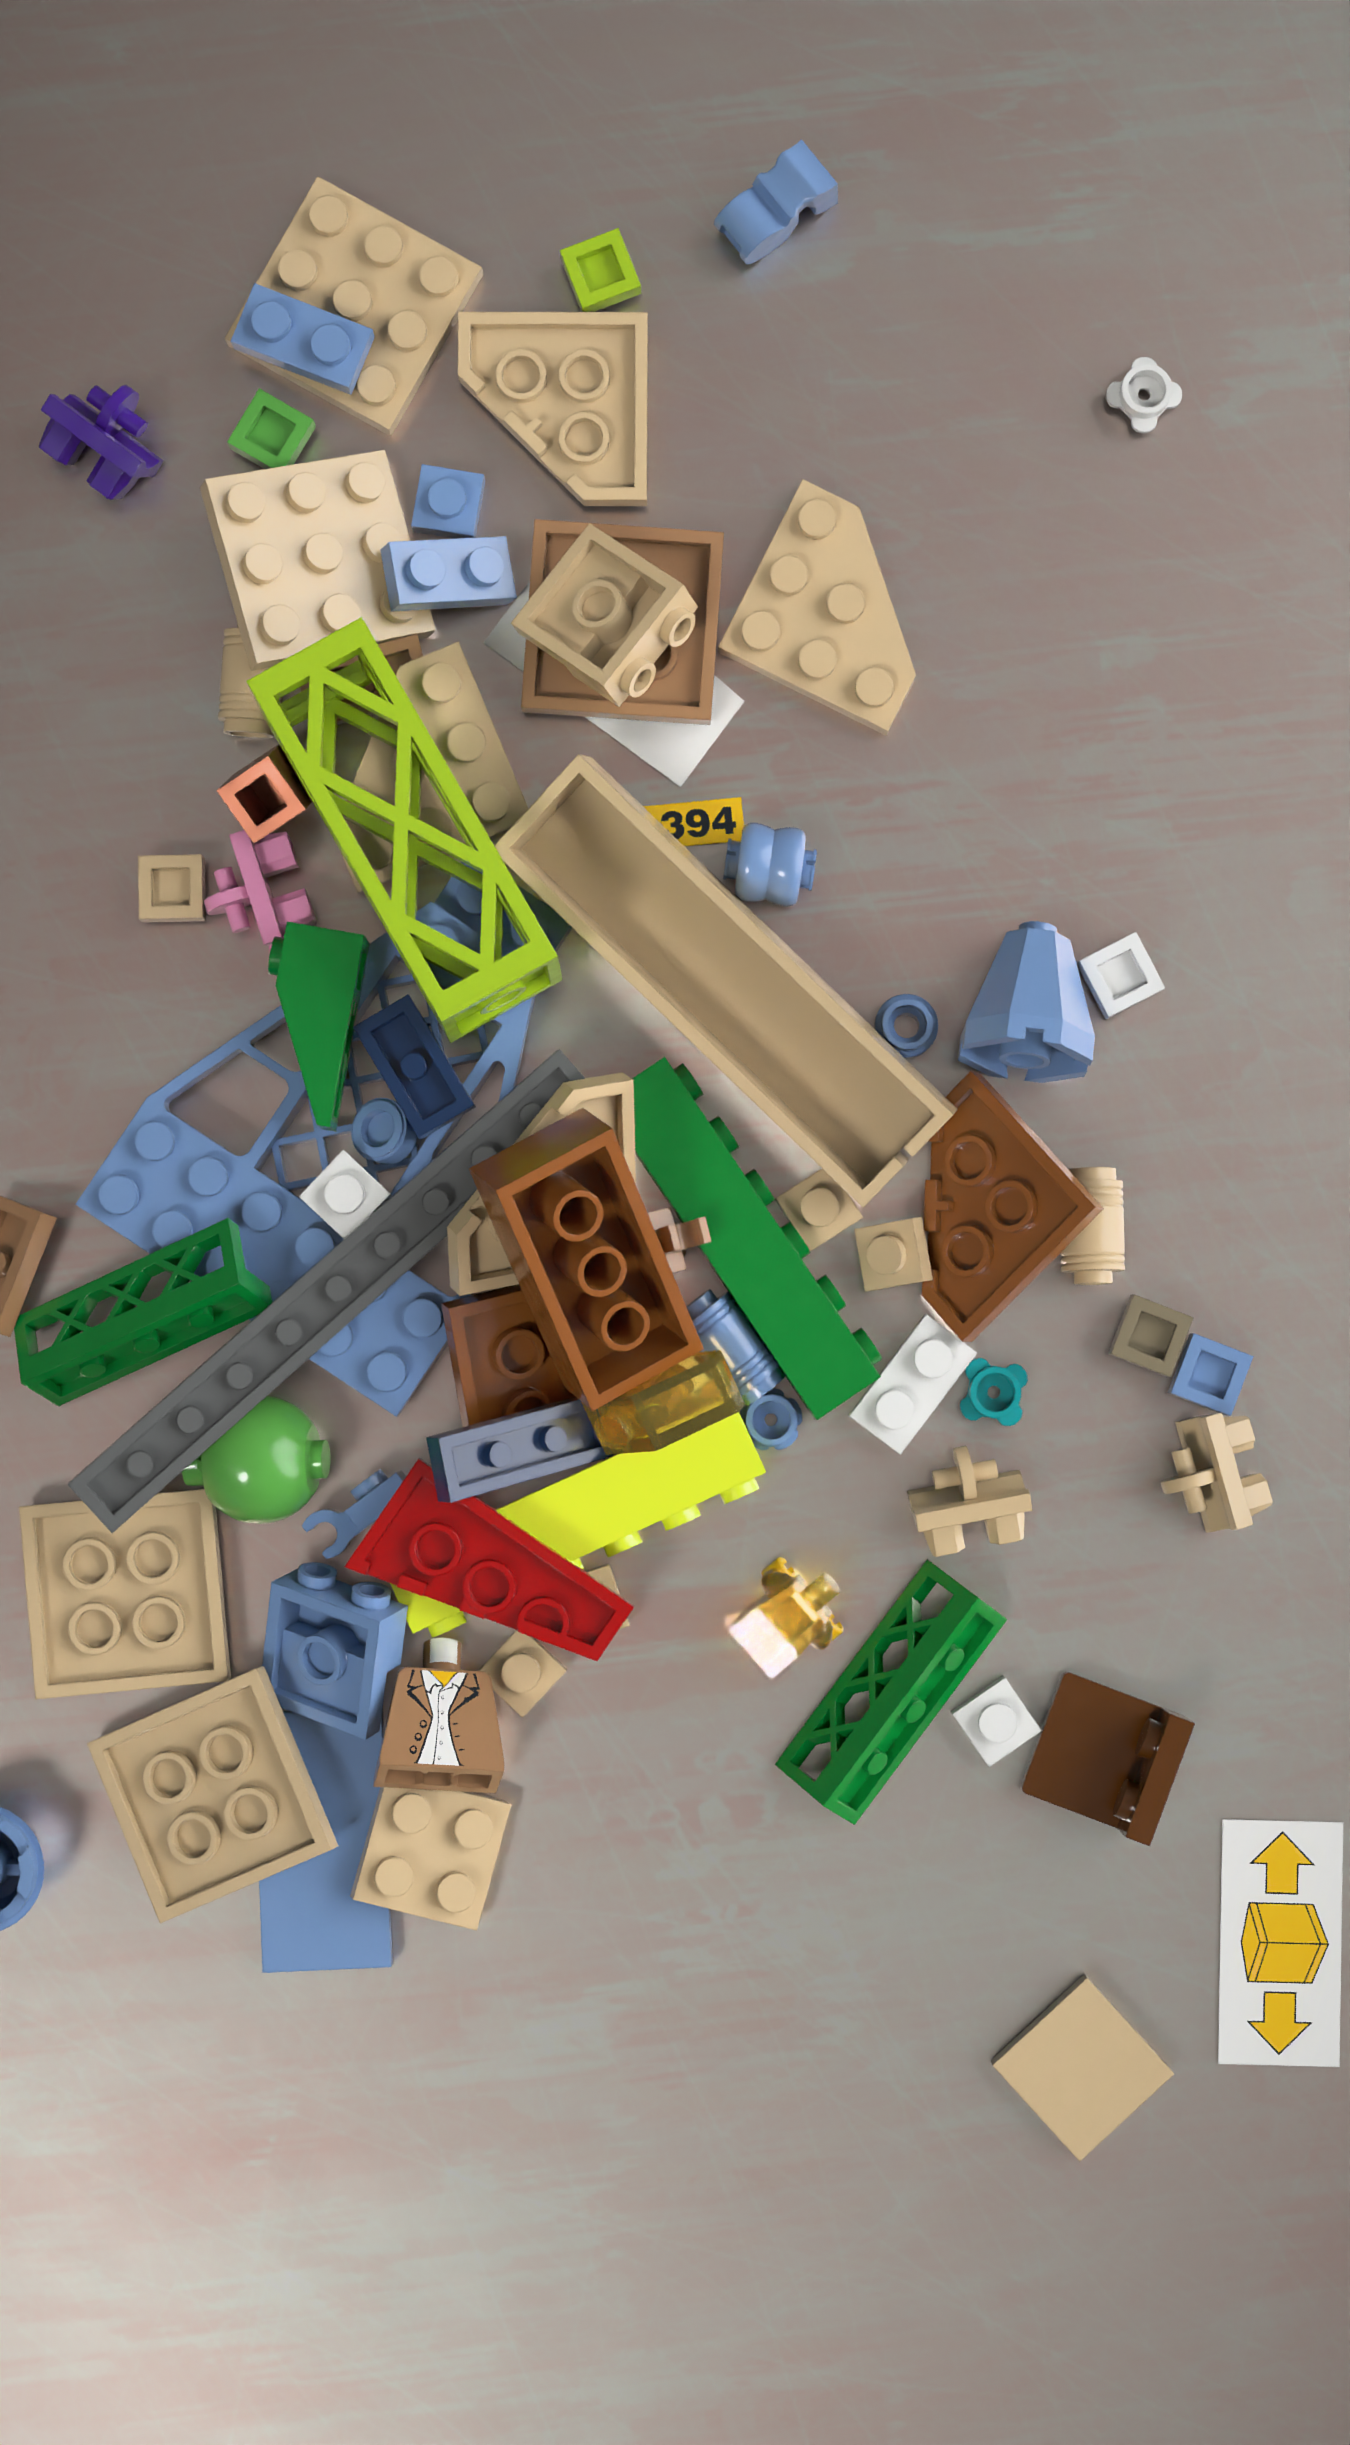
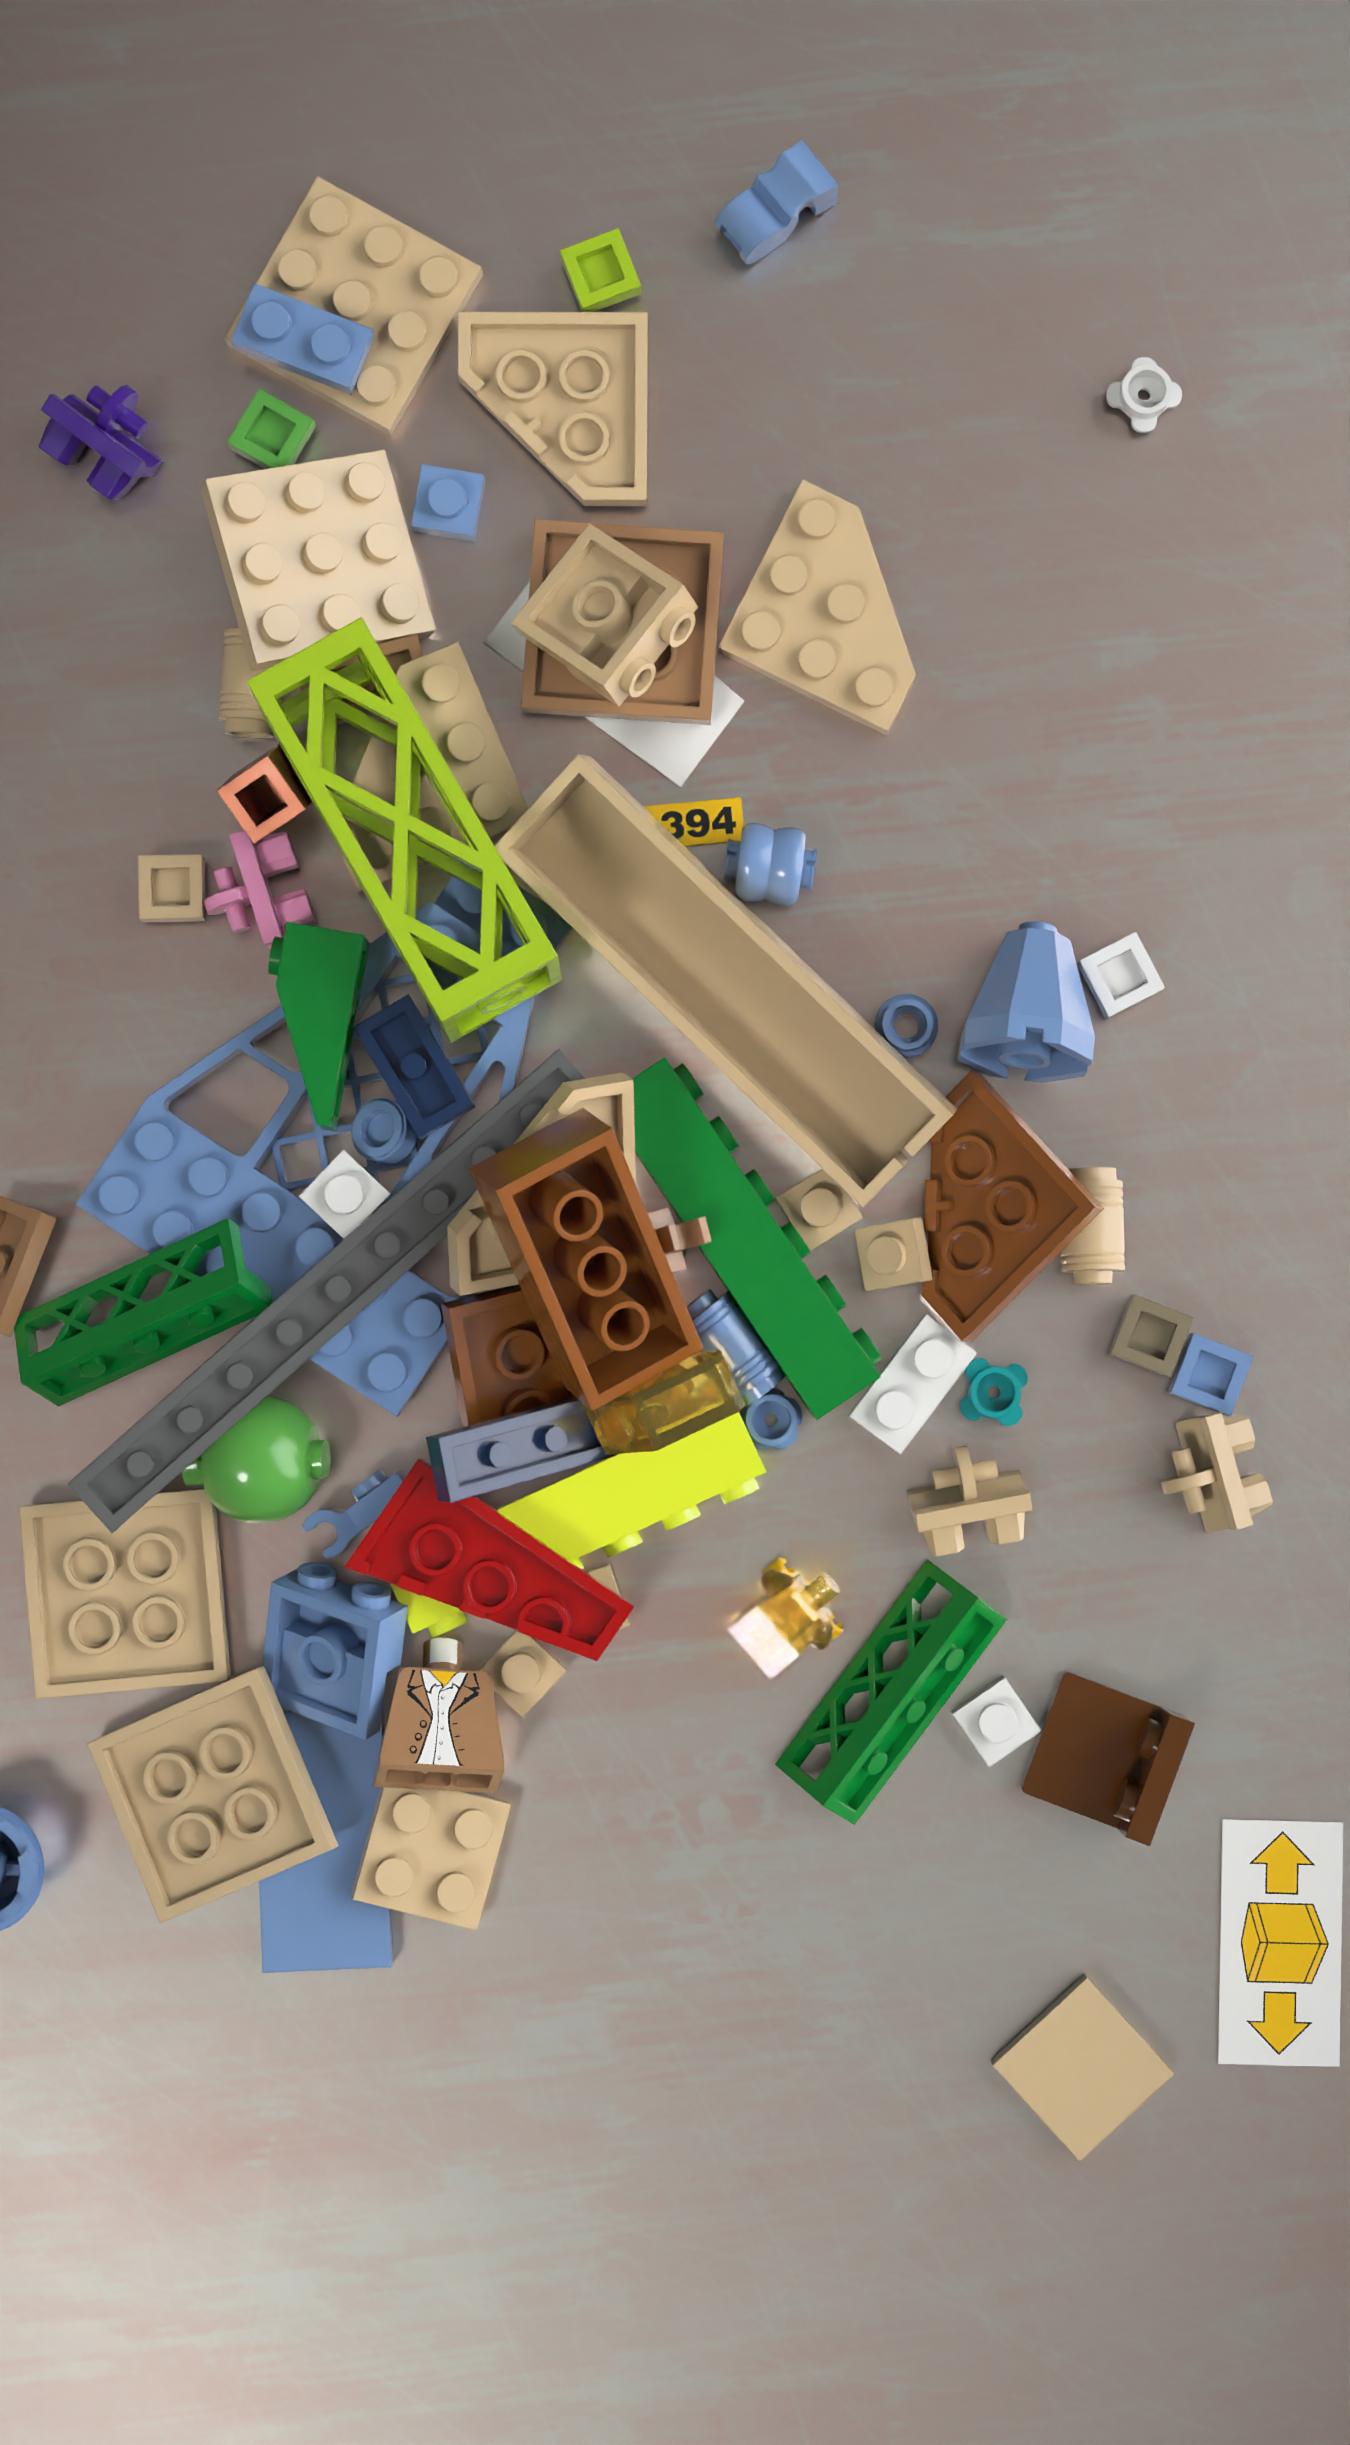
plate [380,536,517,612] -> none

